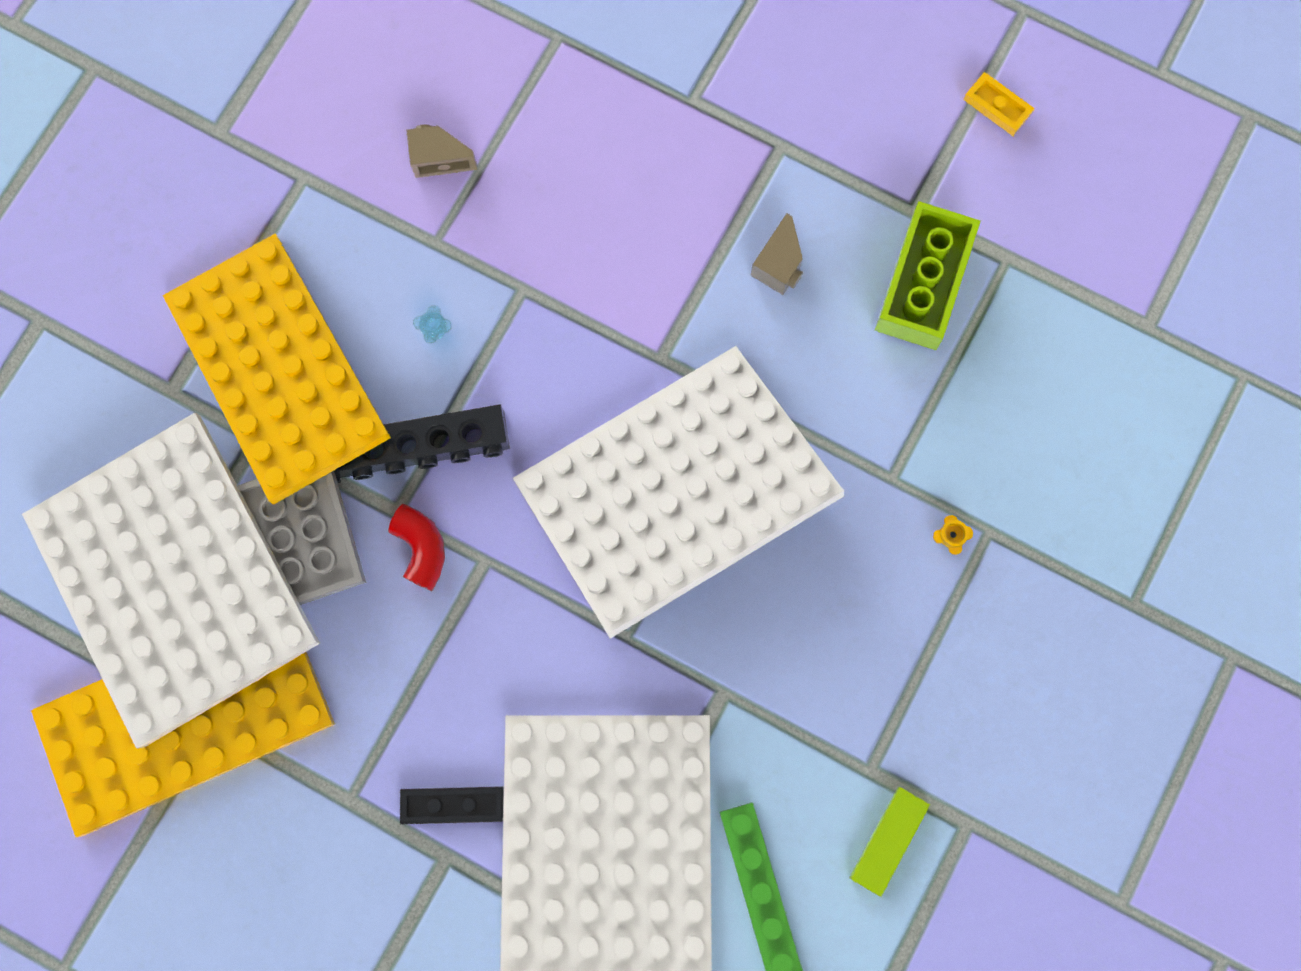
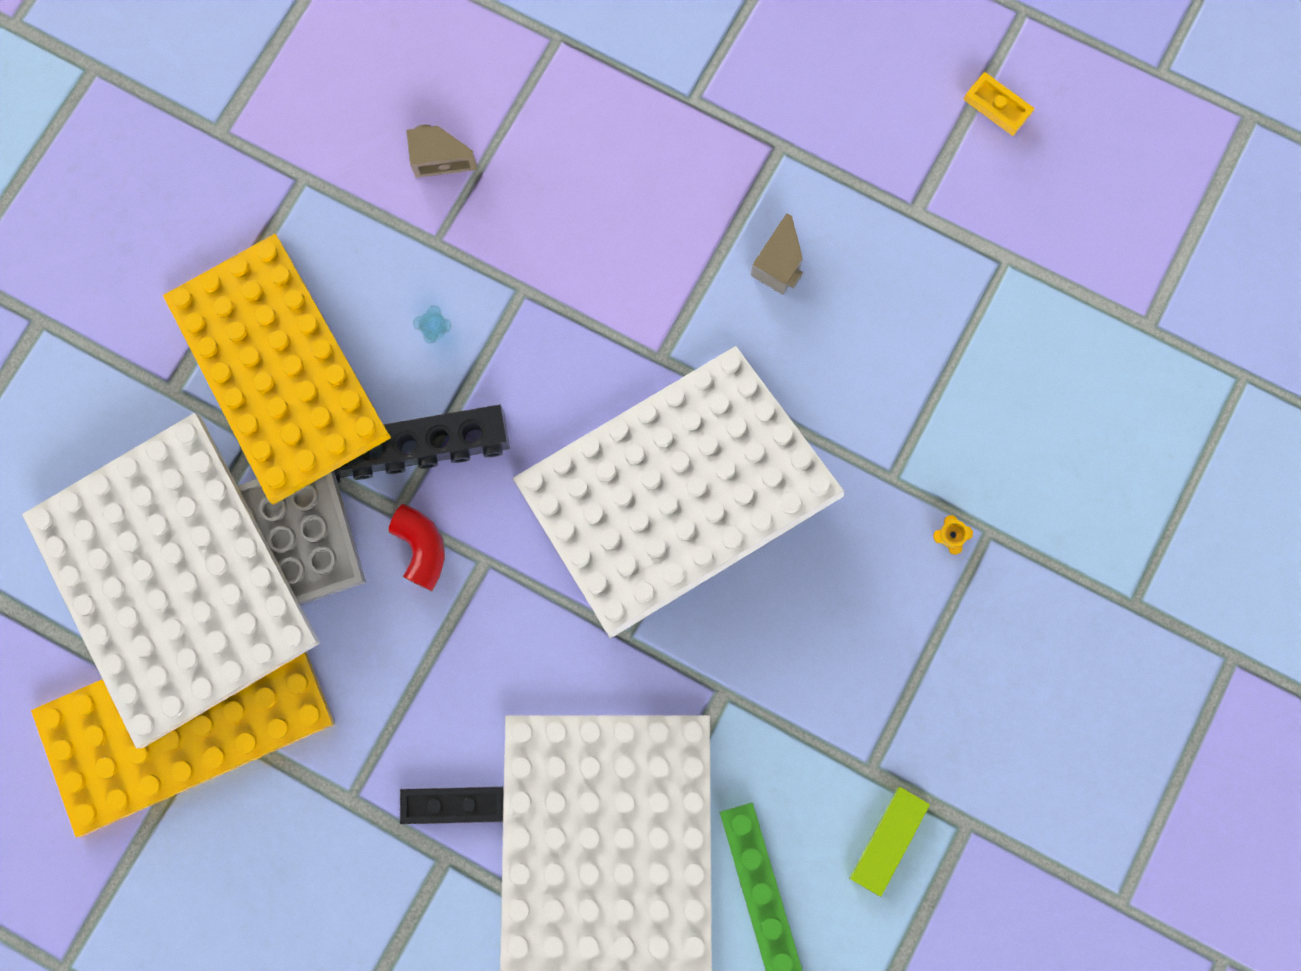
lime brick [874,201,981,350] -> none

